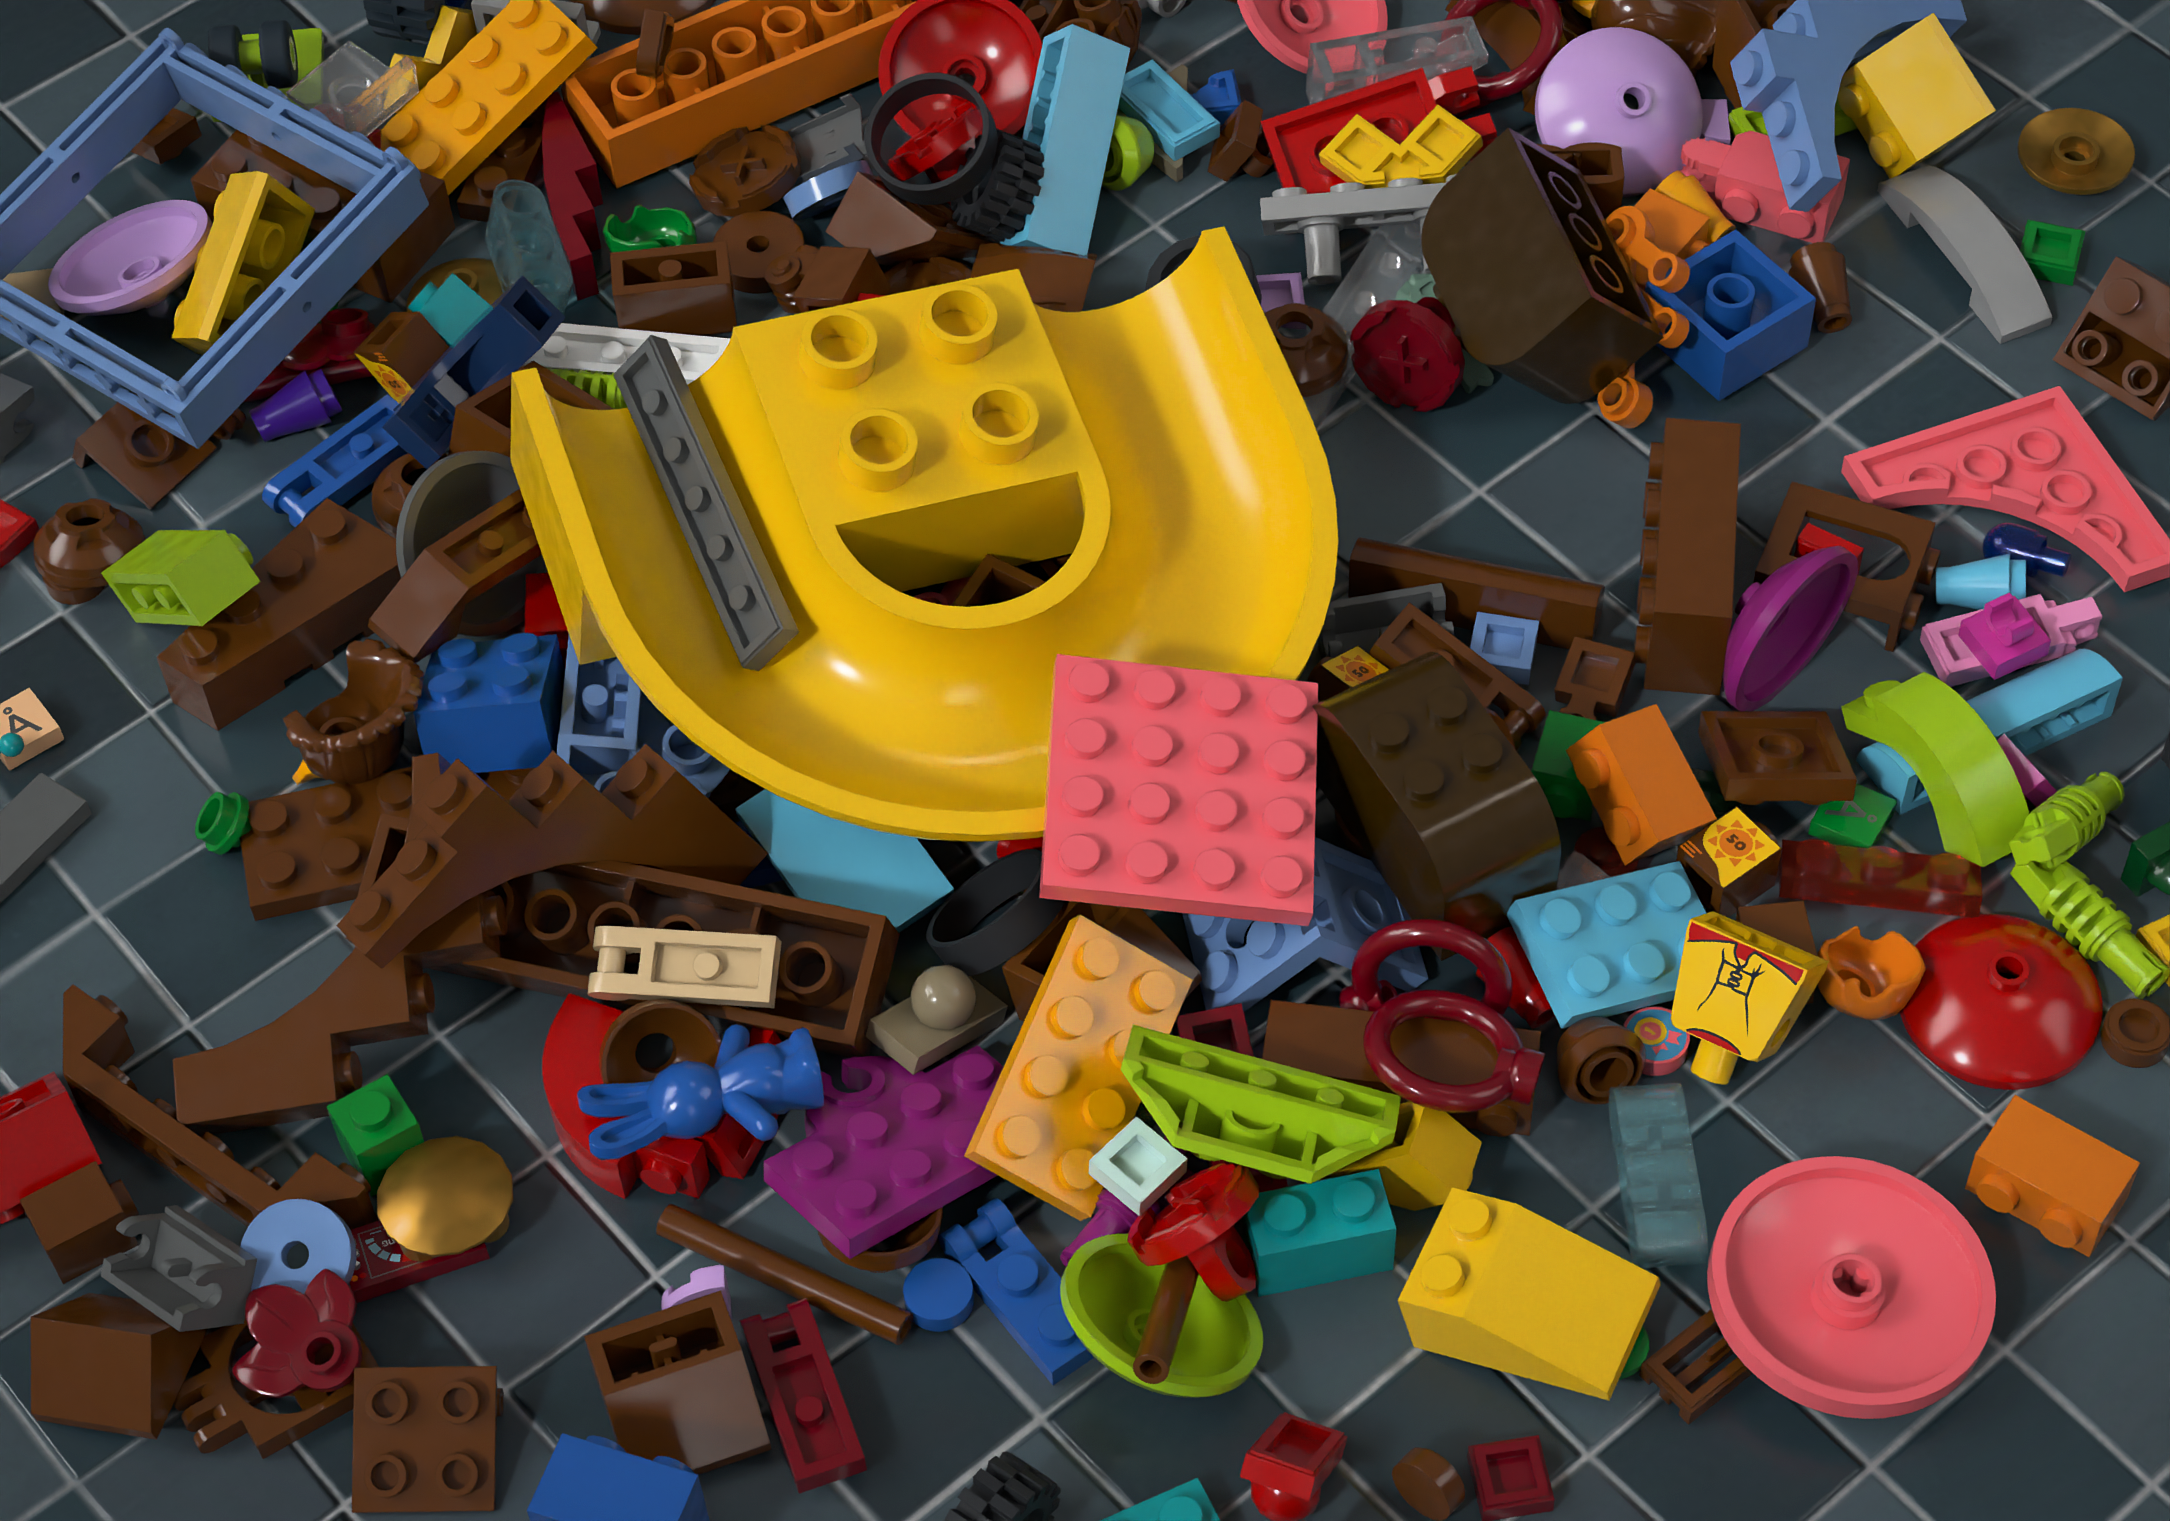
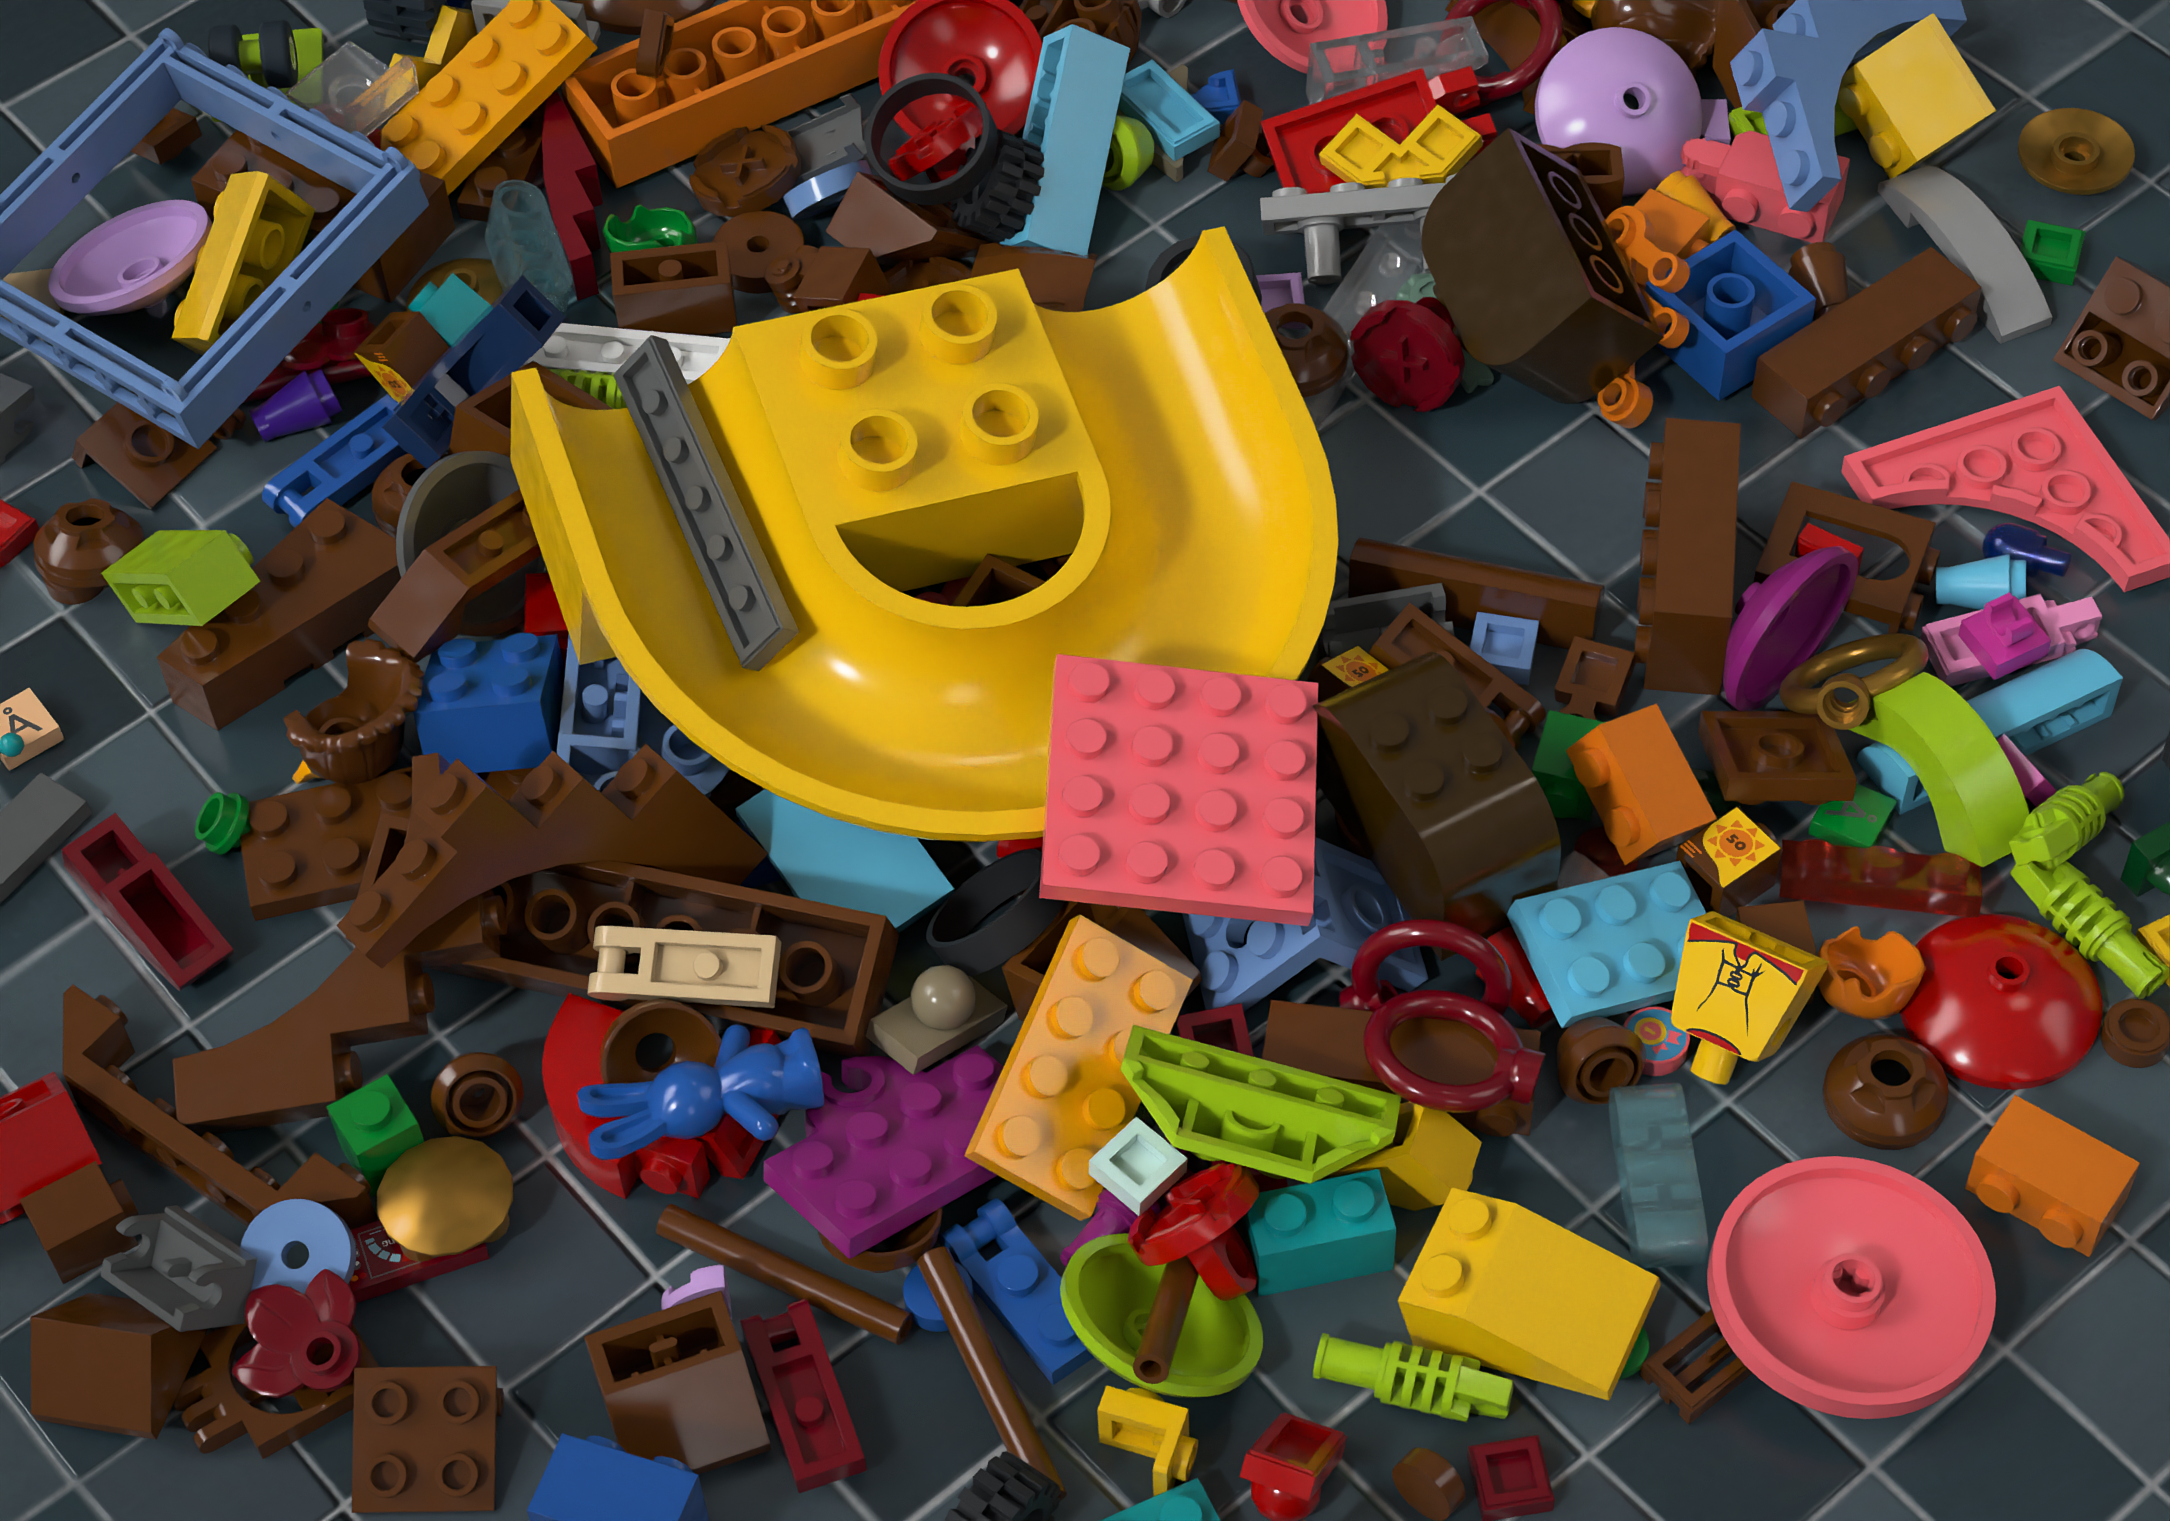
none -> dark red slope [62,812,234,991]
none -> reddish brown cone [431,1052,524,1140]
none -> reddish brown piece [917,1247,1067,1501]
none -> yellow bracket [1097,1385,1198,1496]
none -> lime hinge [1313,1333,1514,1422]
none -> reddish brown brick [1751,247,1982,439]
none -> pearl gold piece [1779,633,1929,730]
none -> reddish brown piece [1822,1034,1949,1150]

